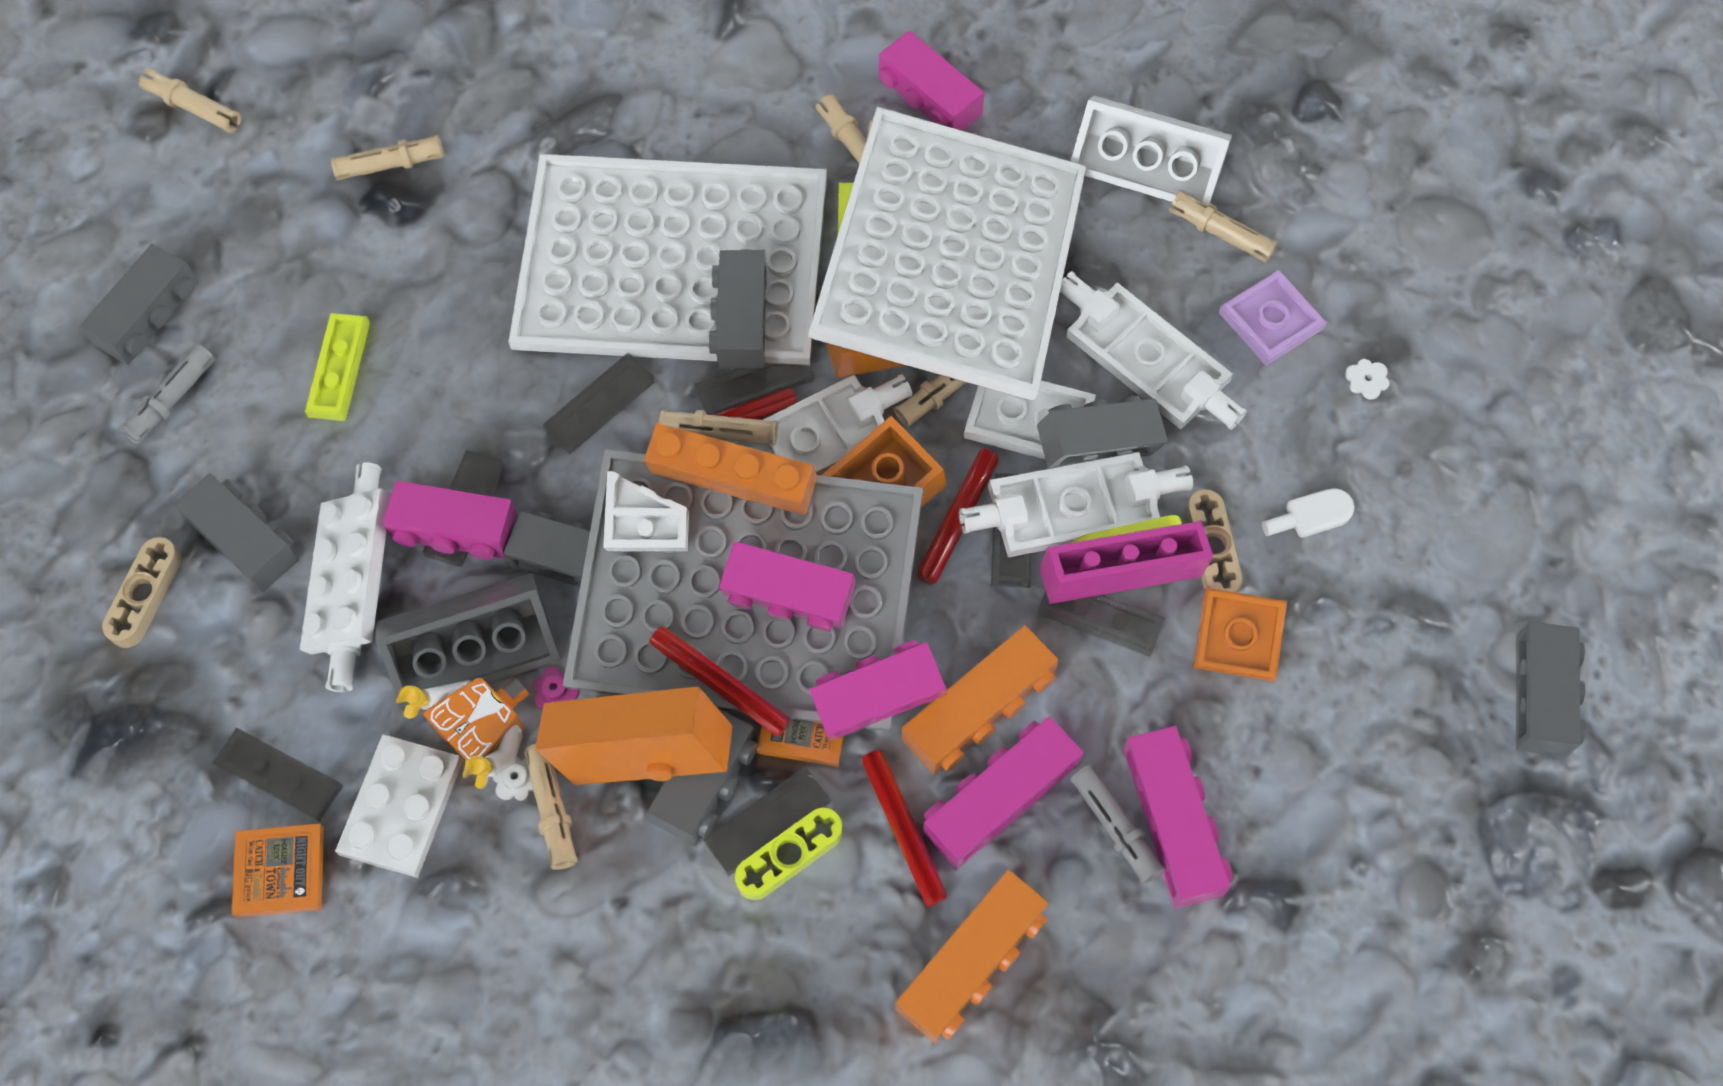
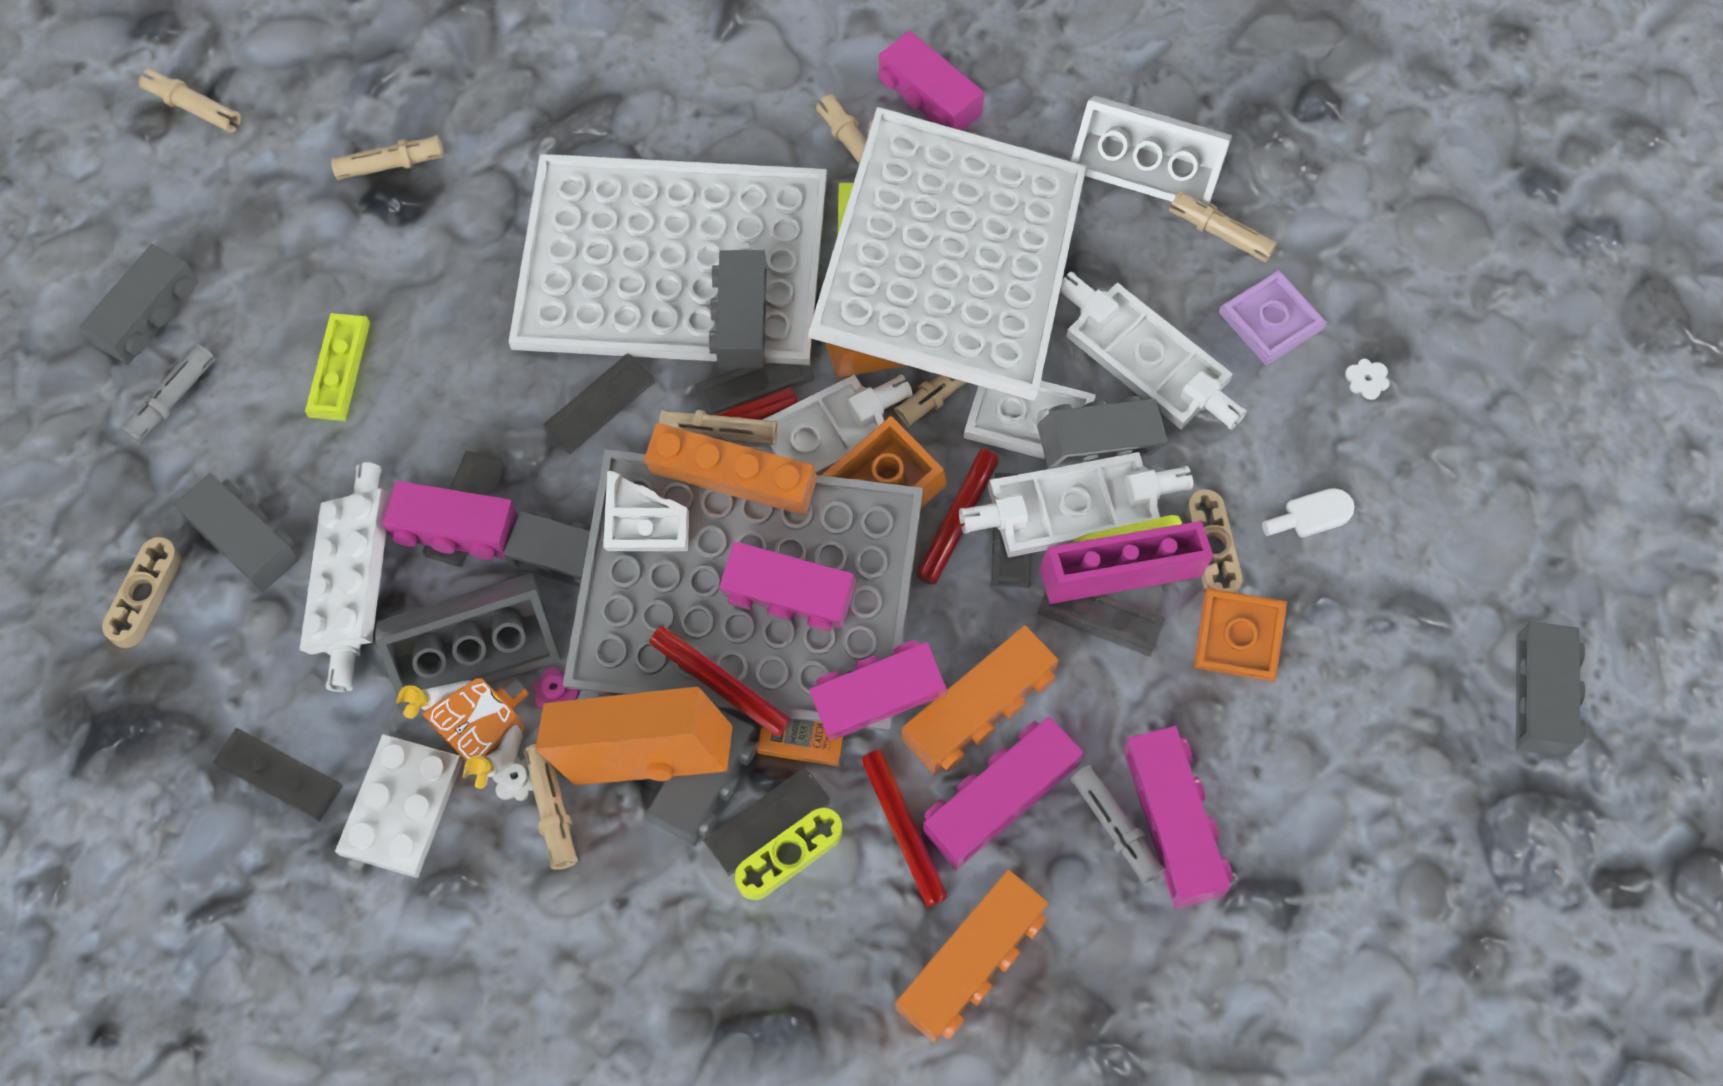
orange tile [231,823,324,918] -> none

